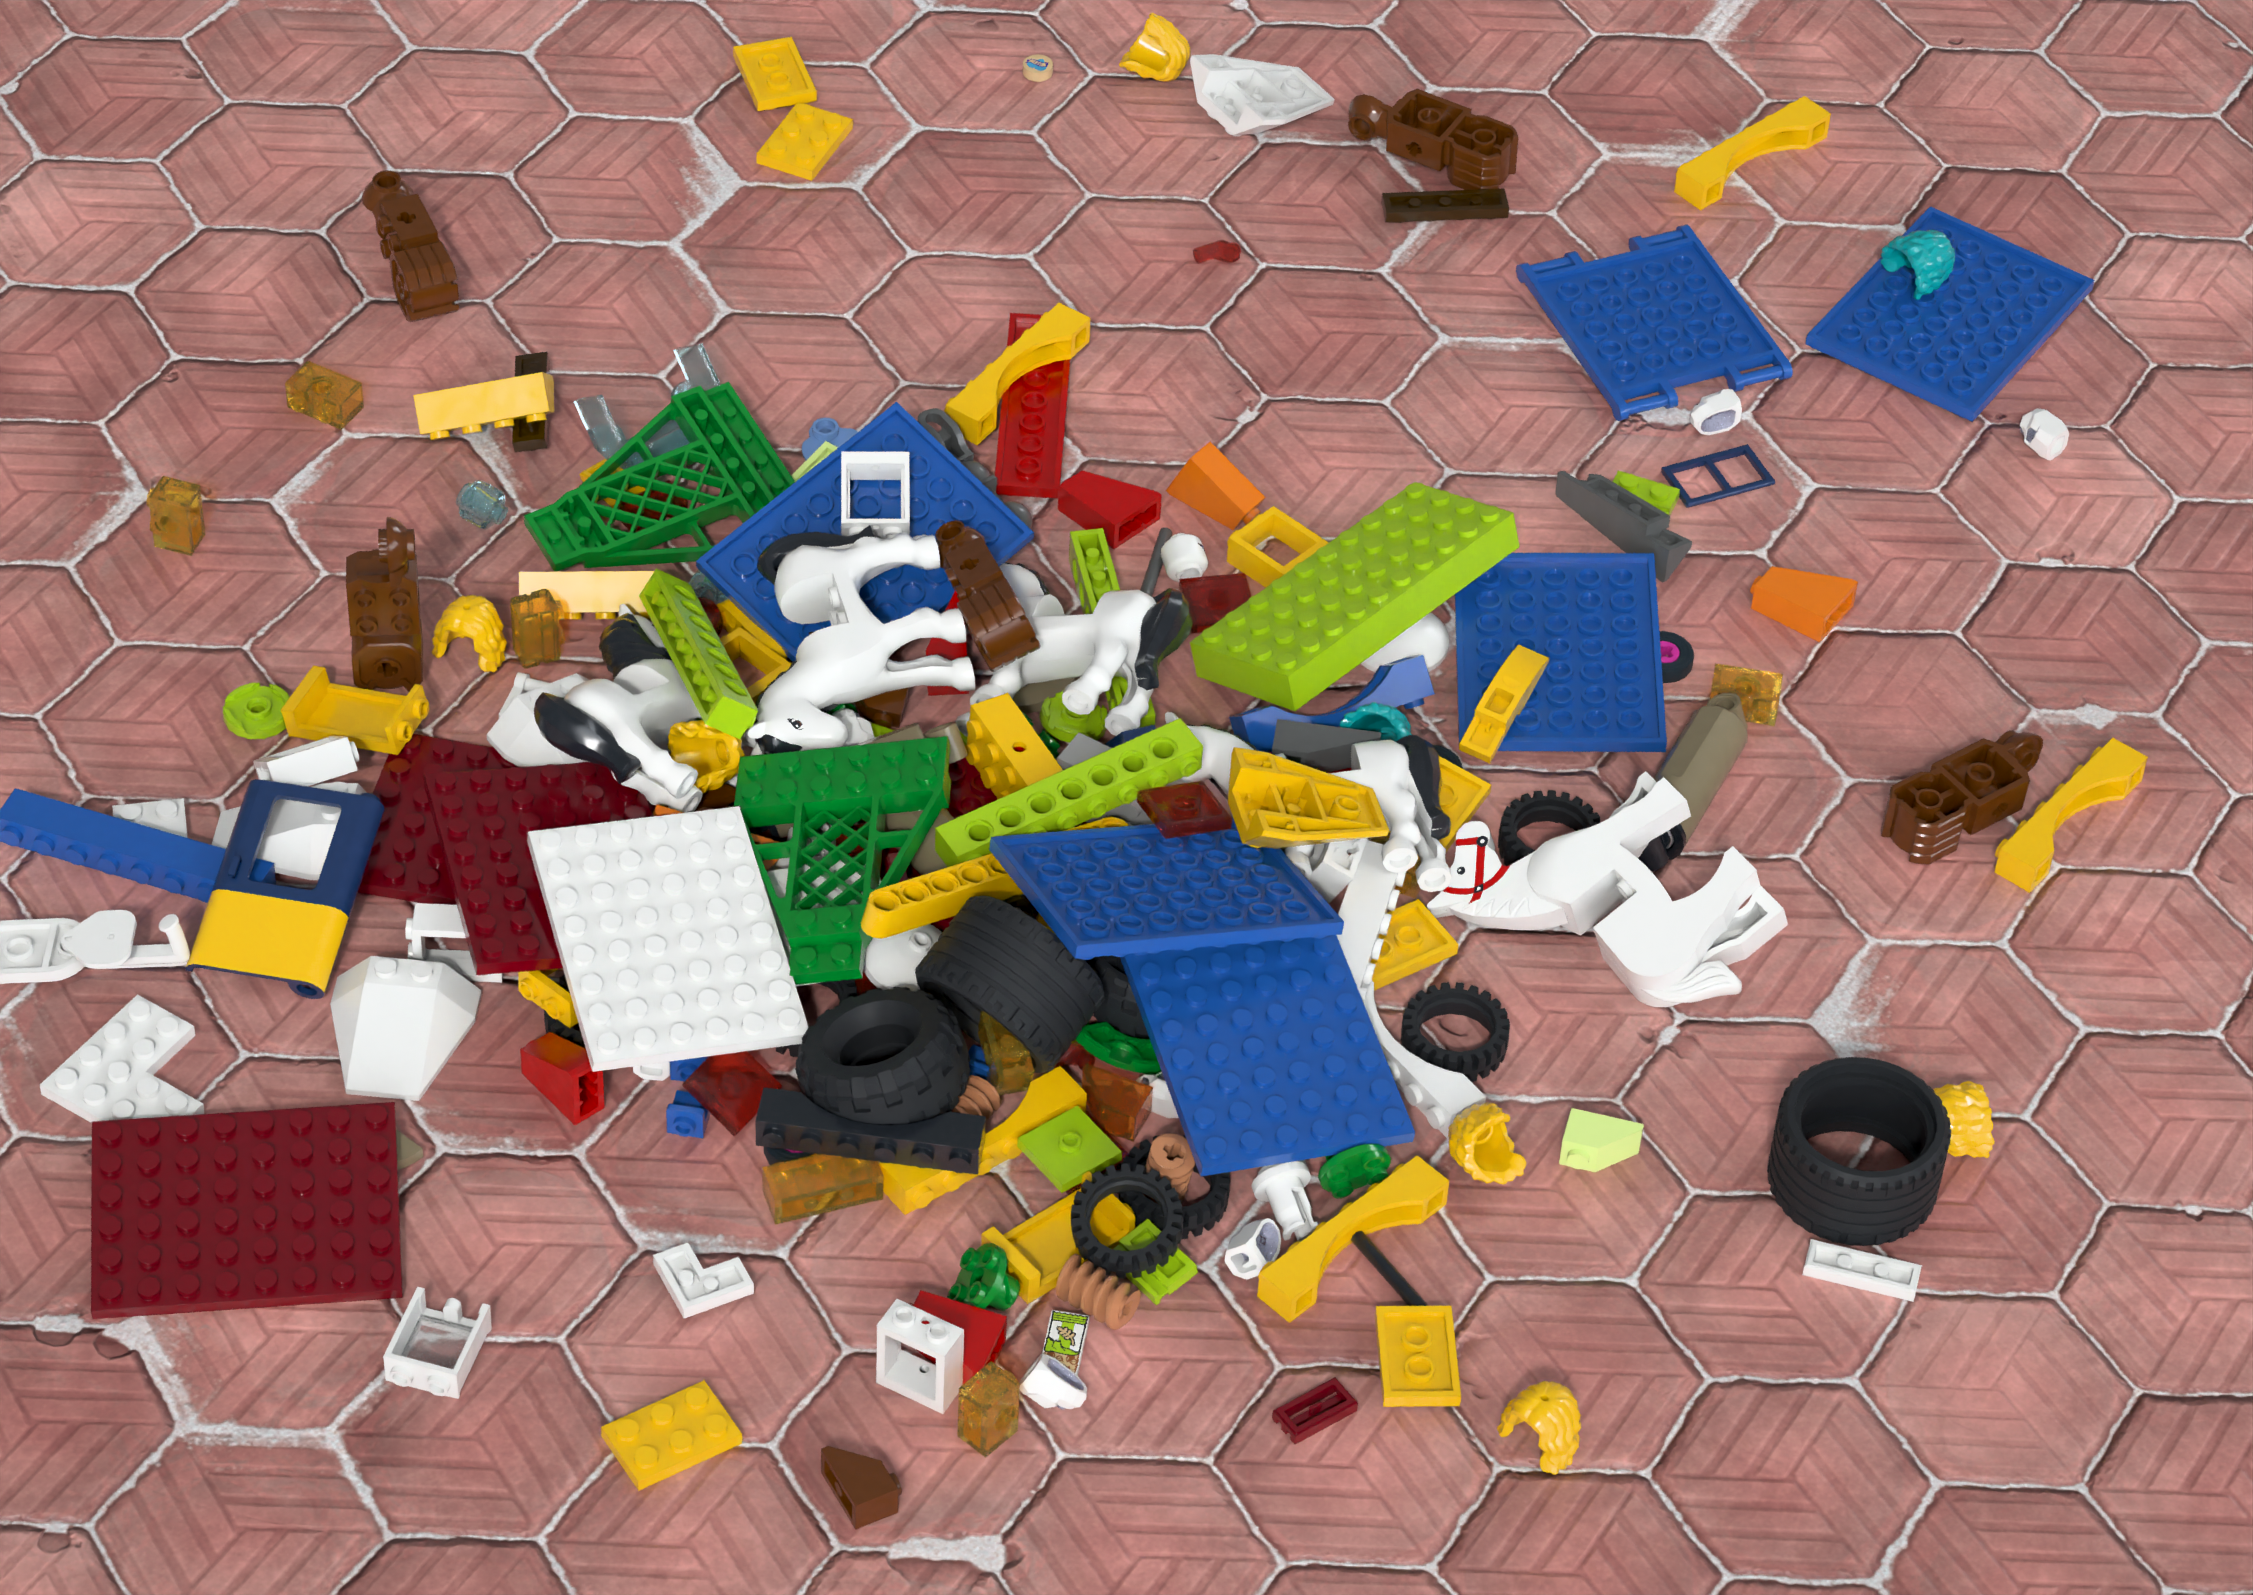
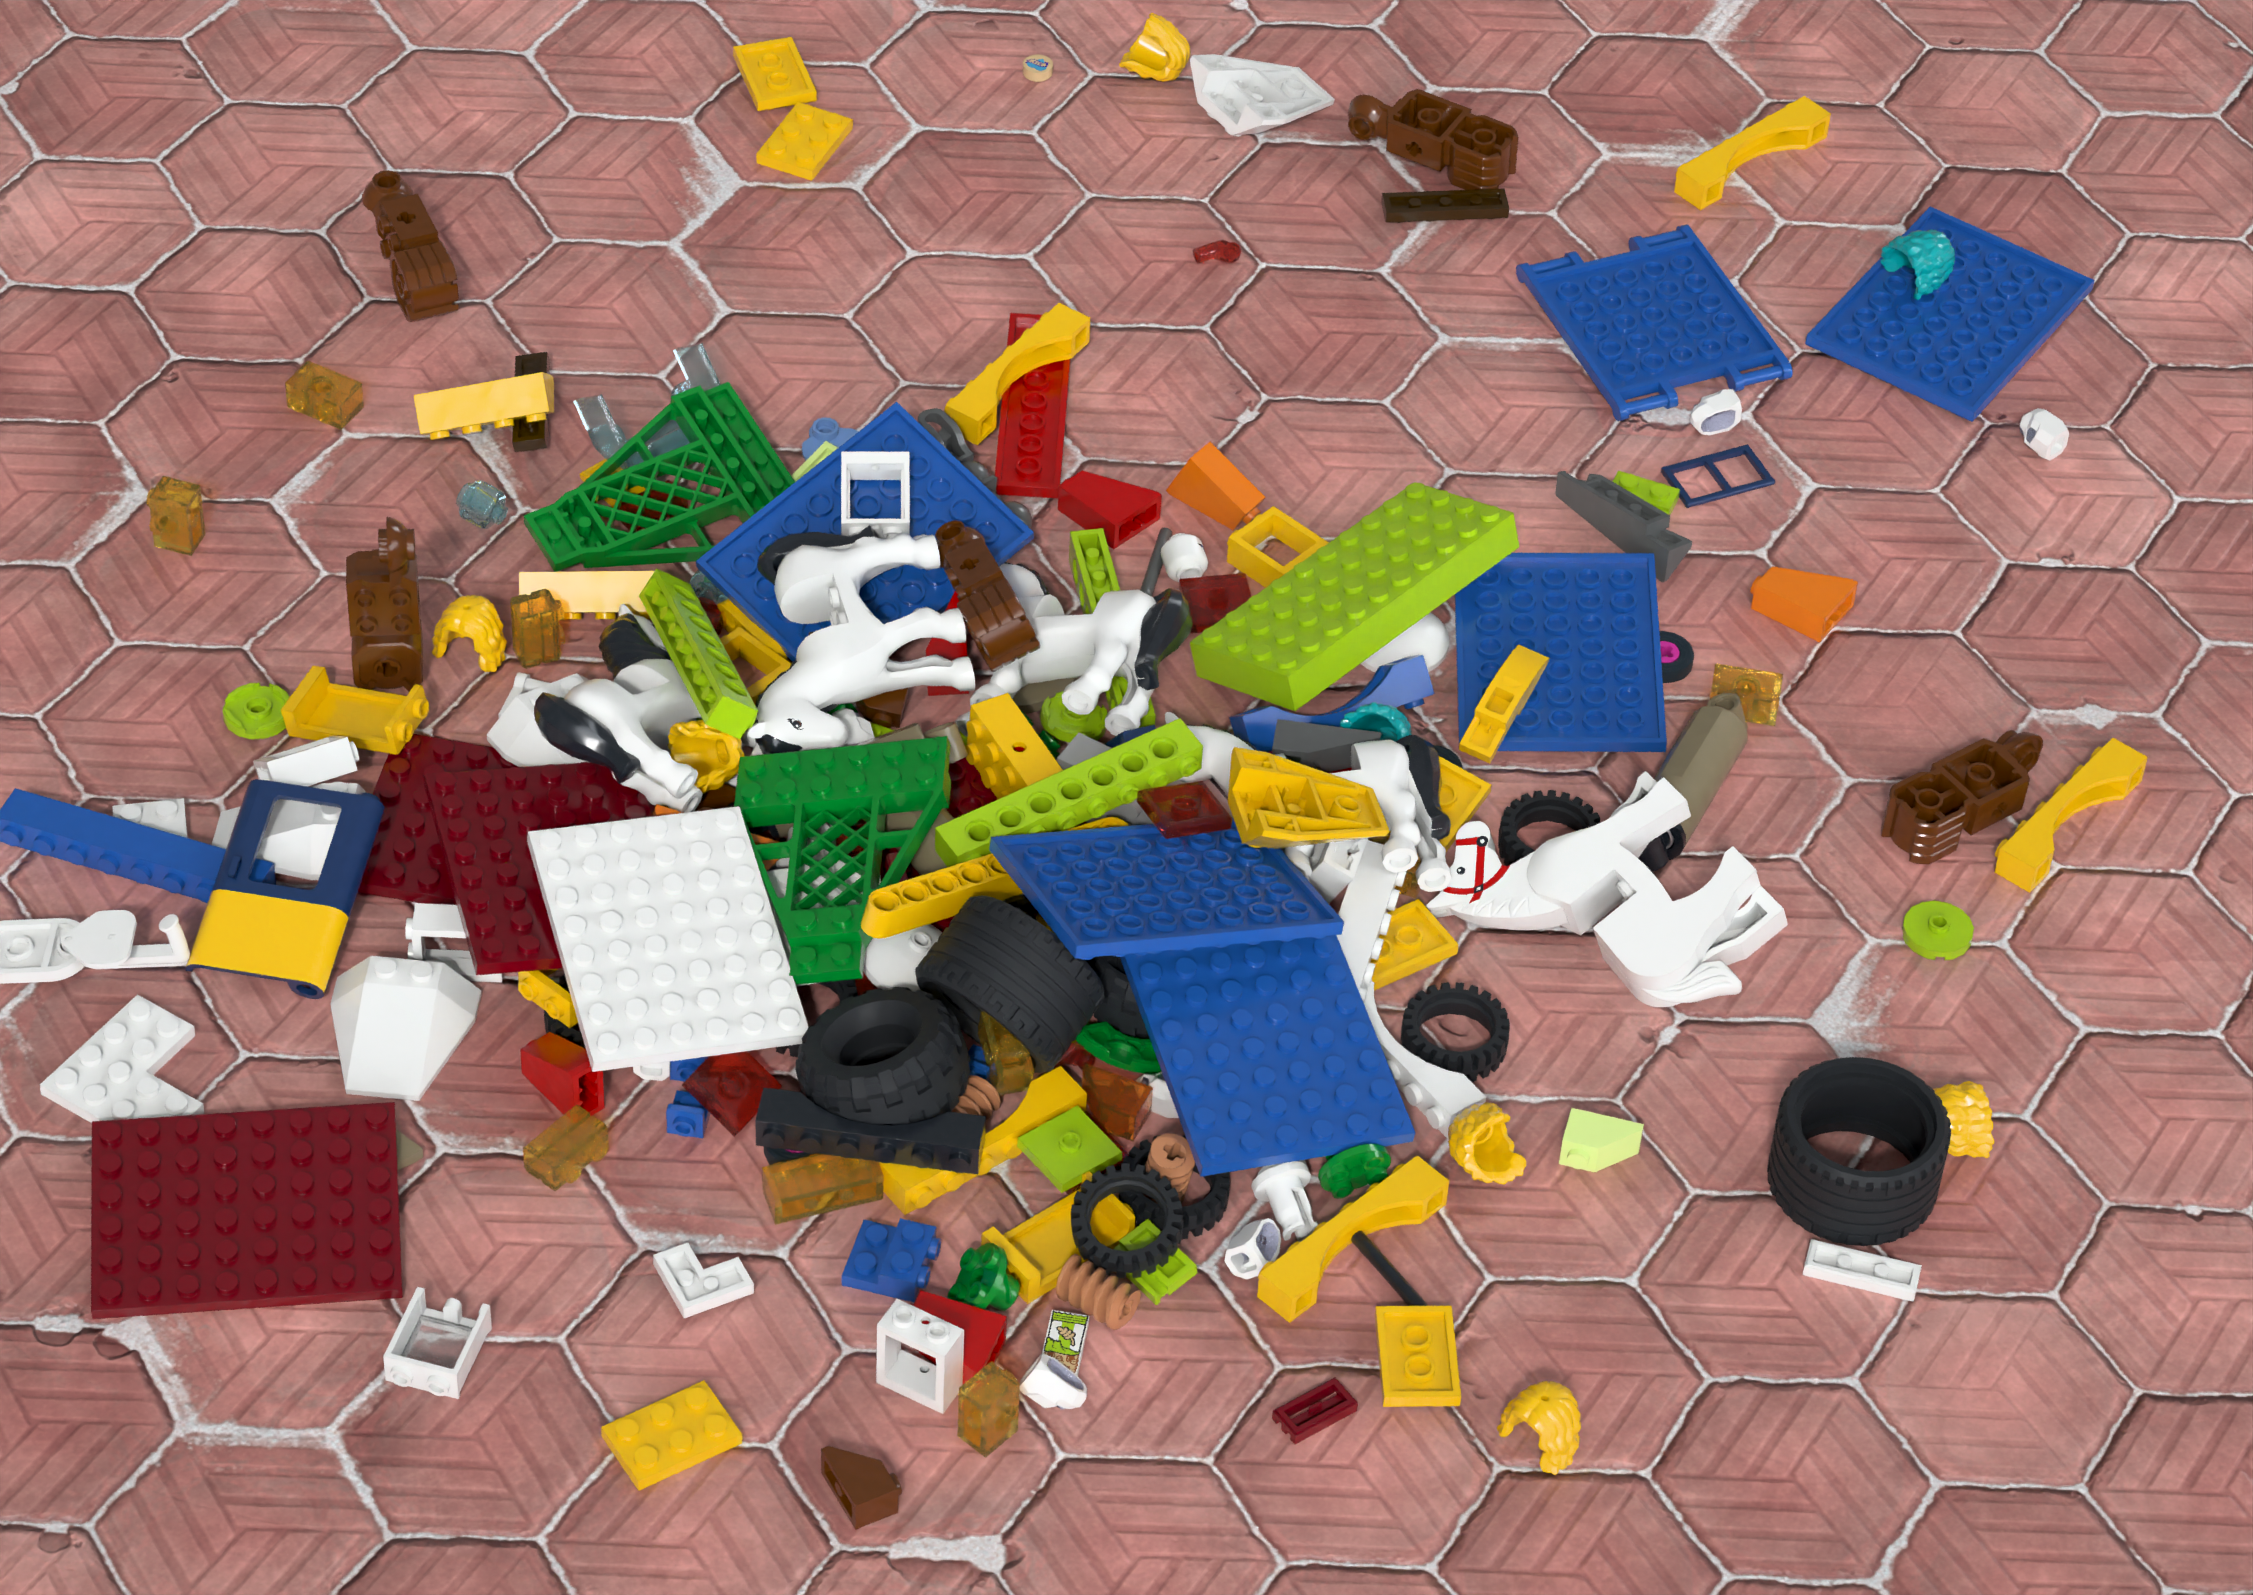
none -> clear yellow brick [523,1105,609,1191]
none -> blue plate [842,1218,941,1302]
none -> lime plate [1902,901,1974,960]

